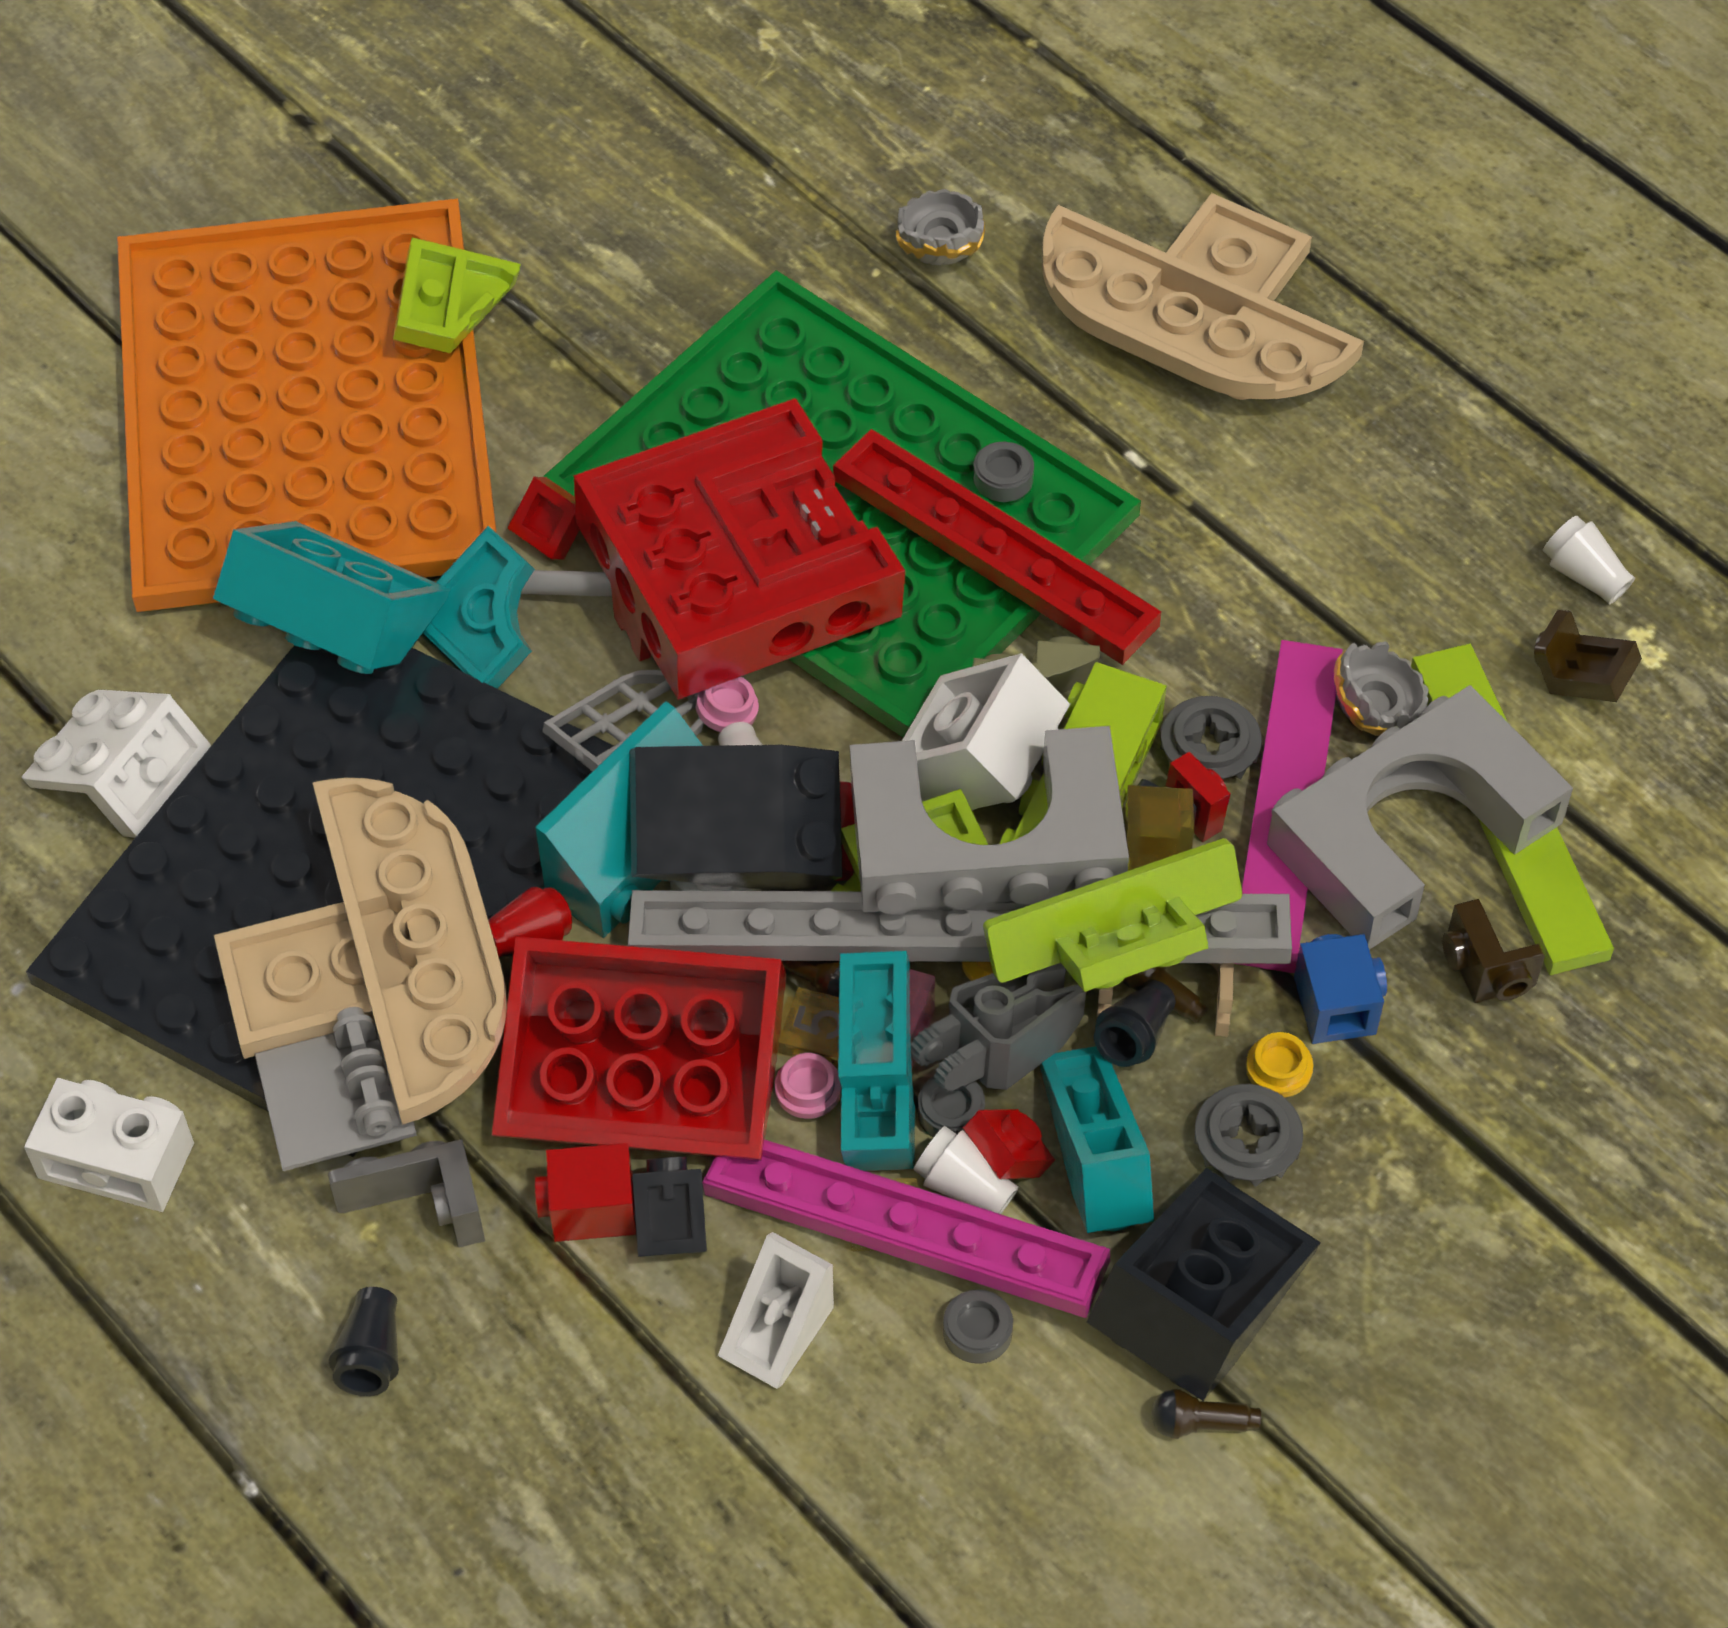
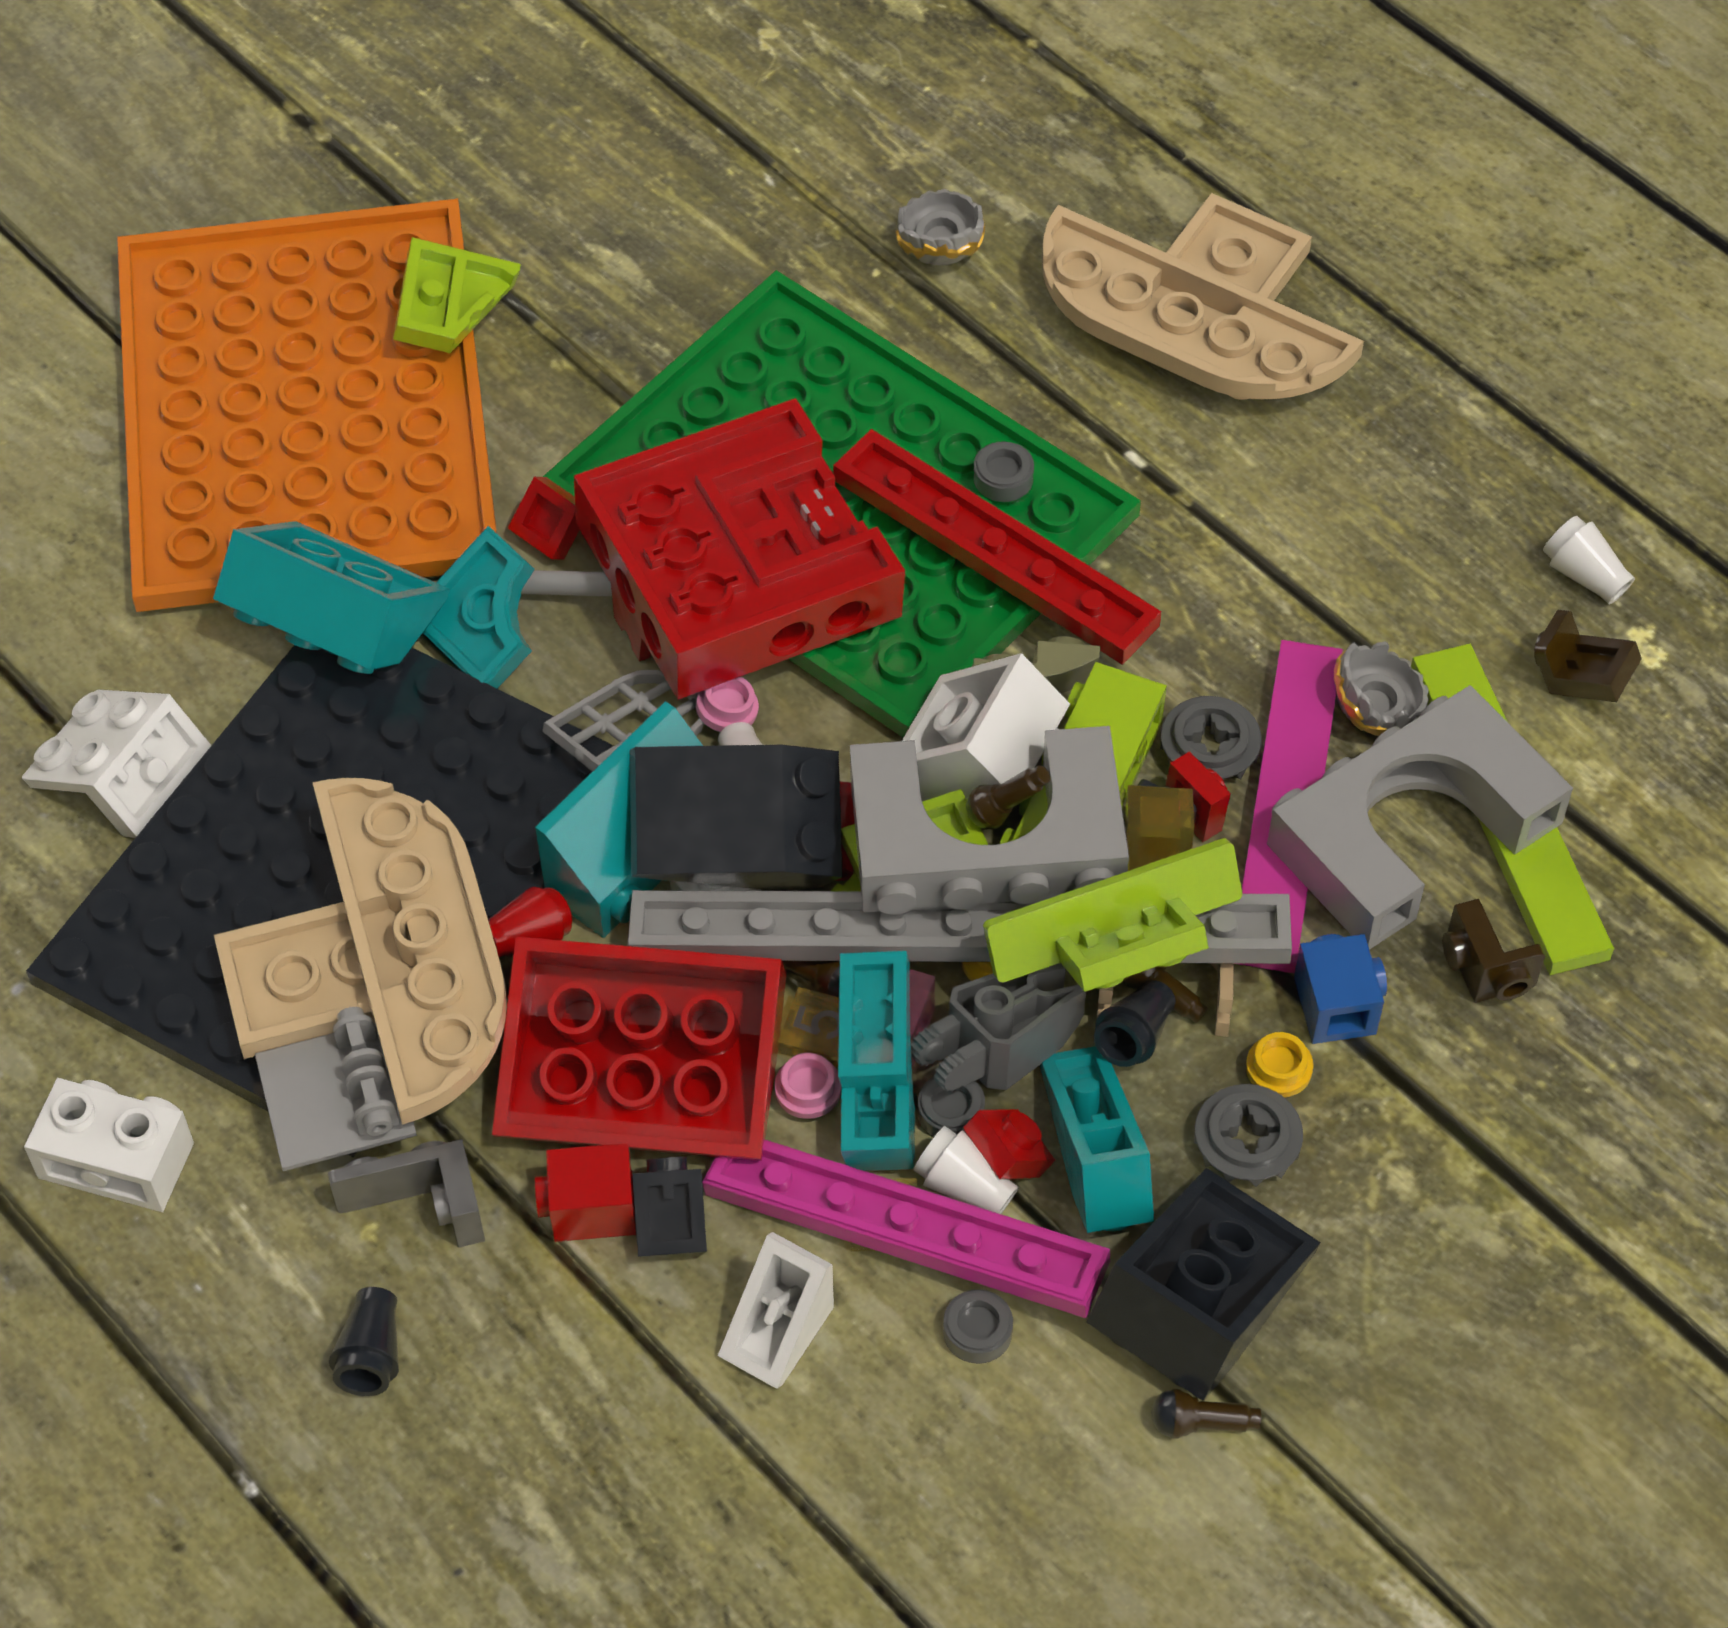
none -> dark brown piece [966,766,1050,829]

